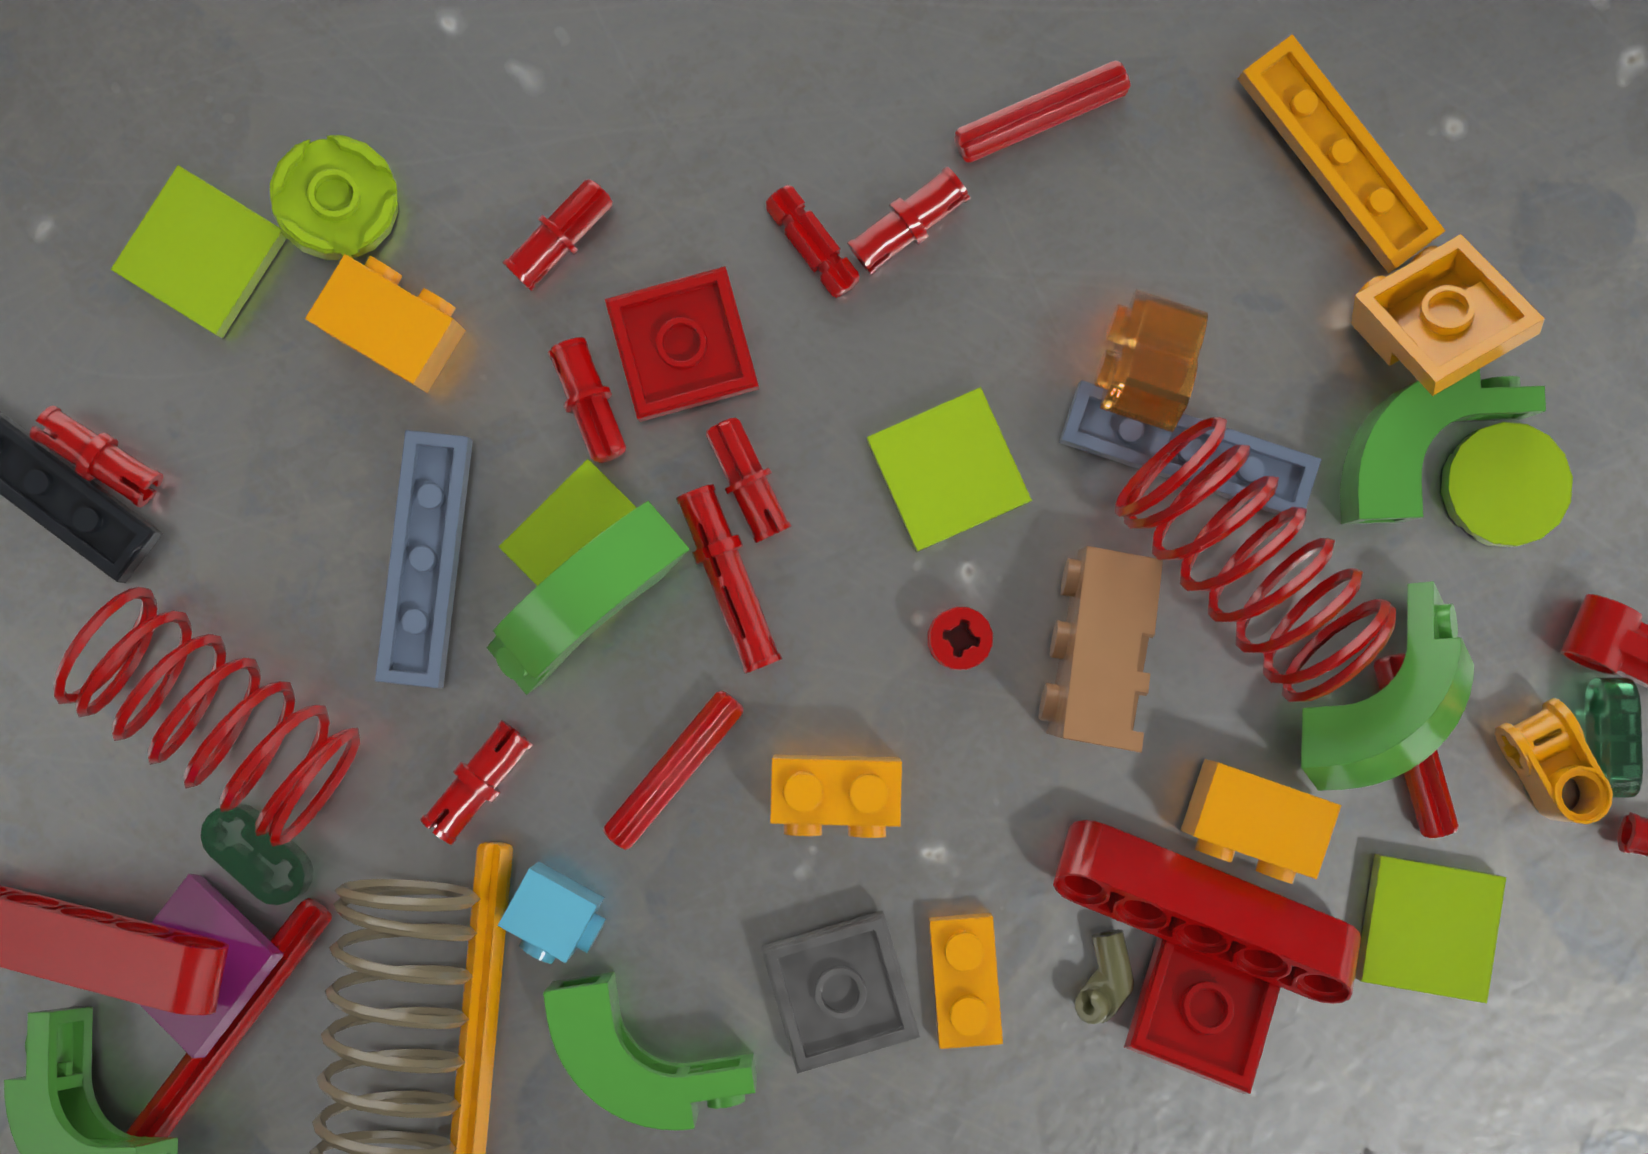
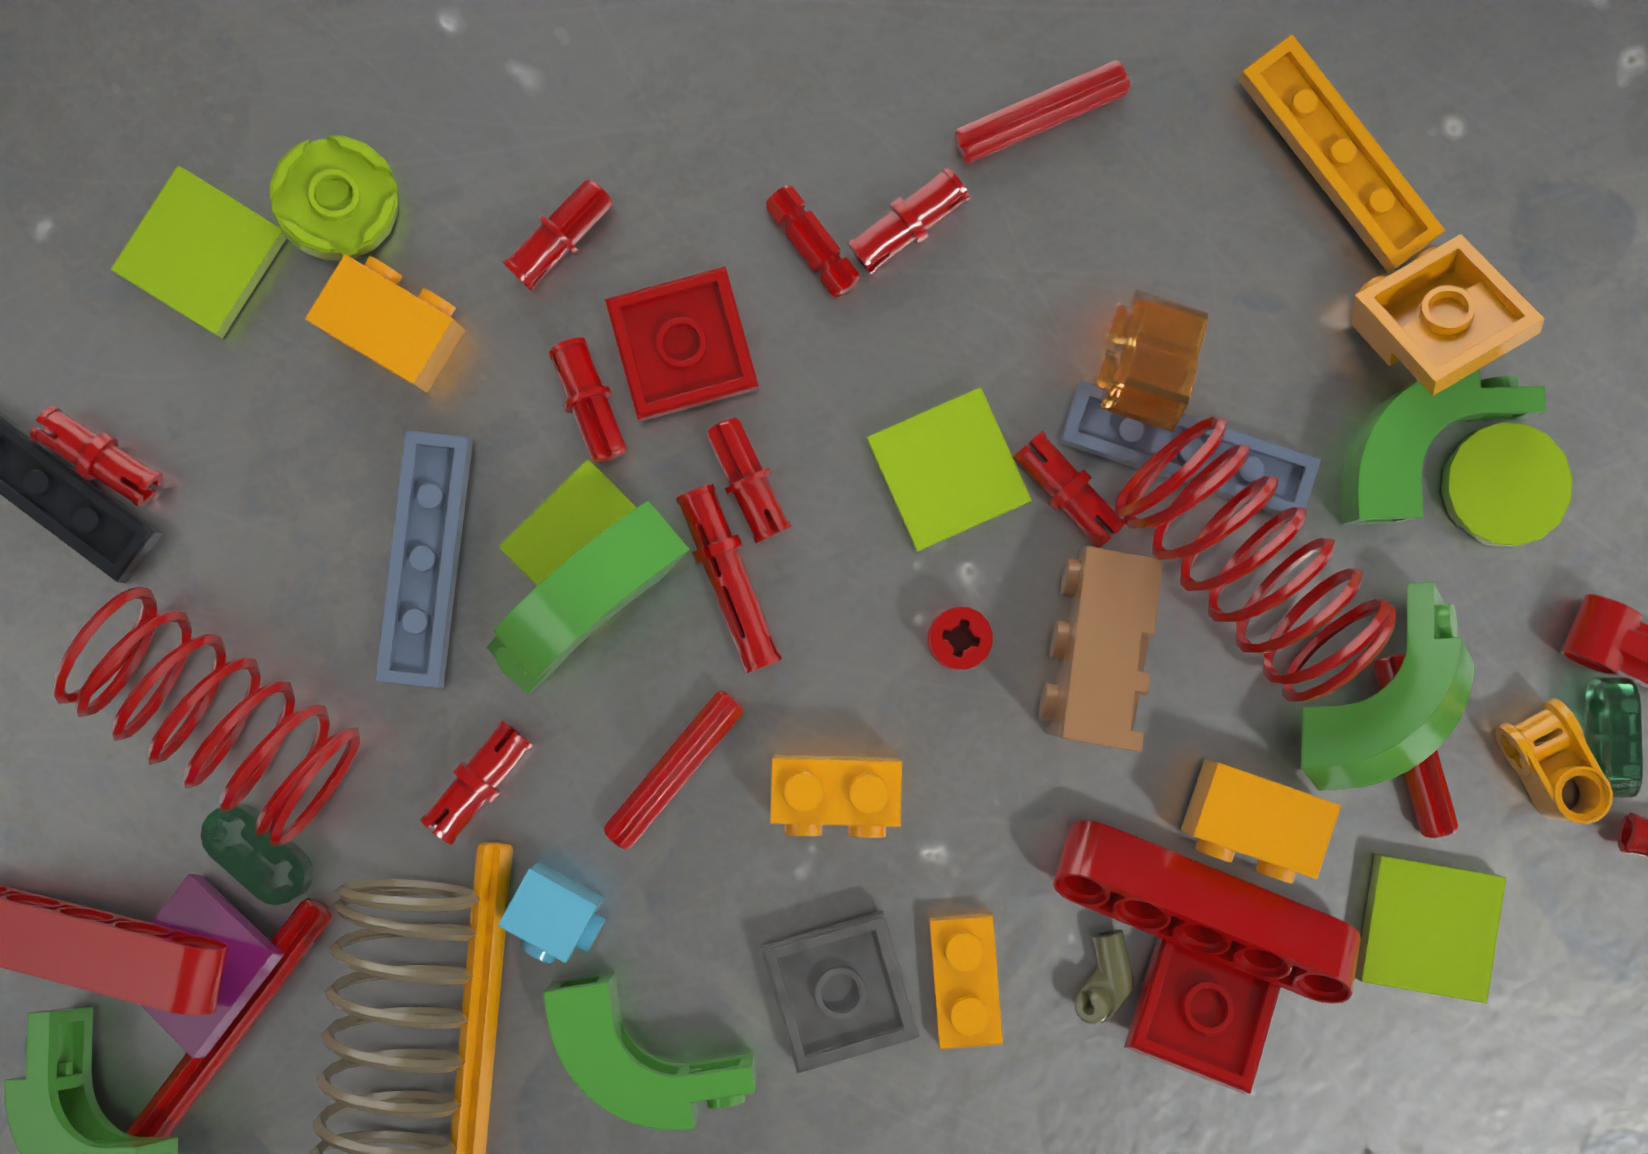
none -> red pin [1013,431,1125,548]

